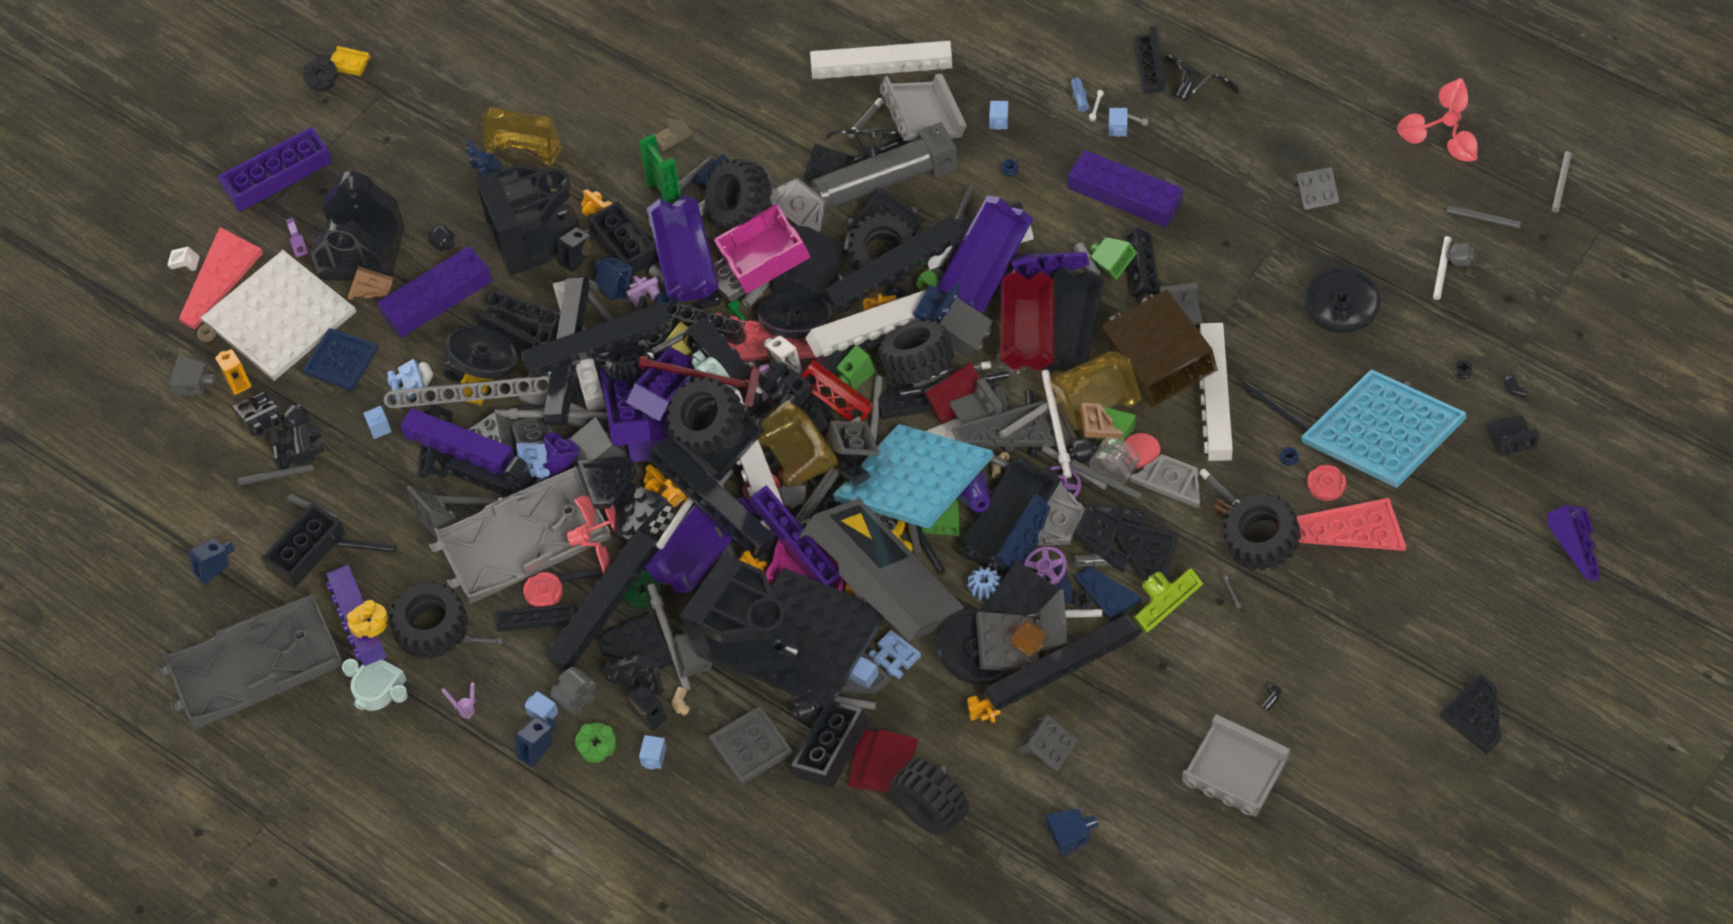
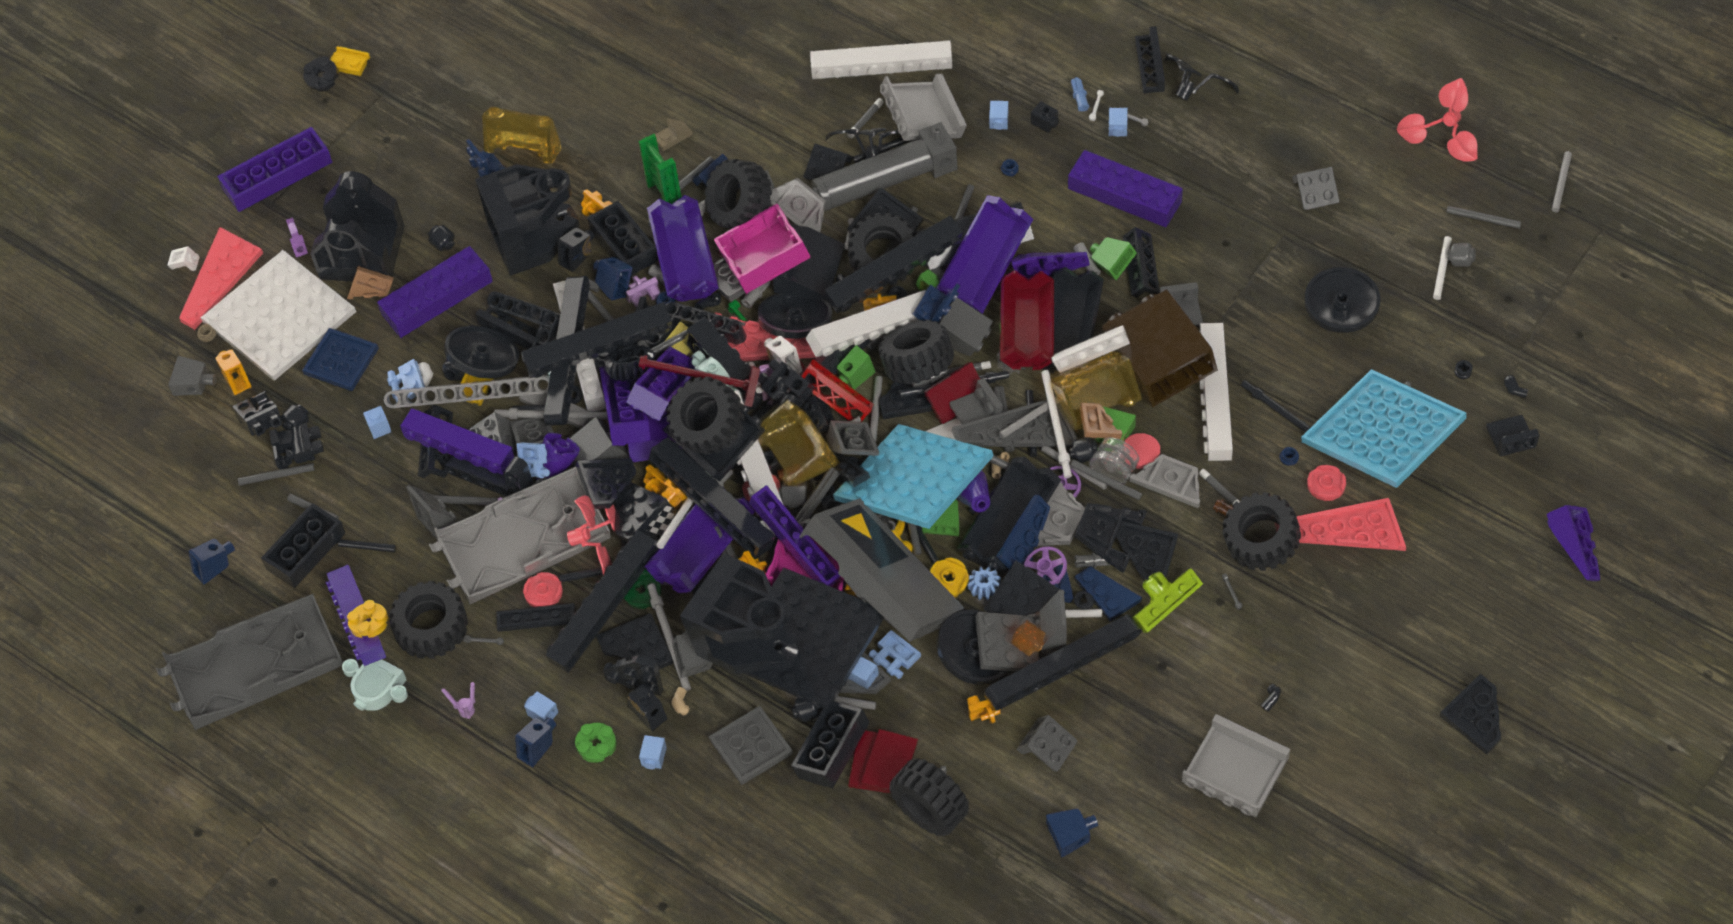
dark grey brick [551,667,597,715] -> none
none -> yellow plate [930,558,969,598]
none -> black brick [1031,101,1059,133]
none -> white fence [1052,325,1130,373]

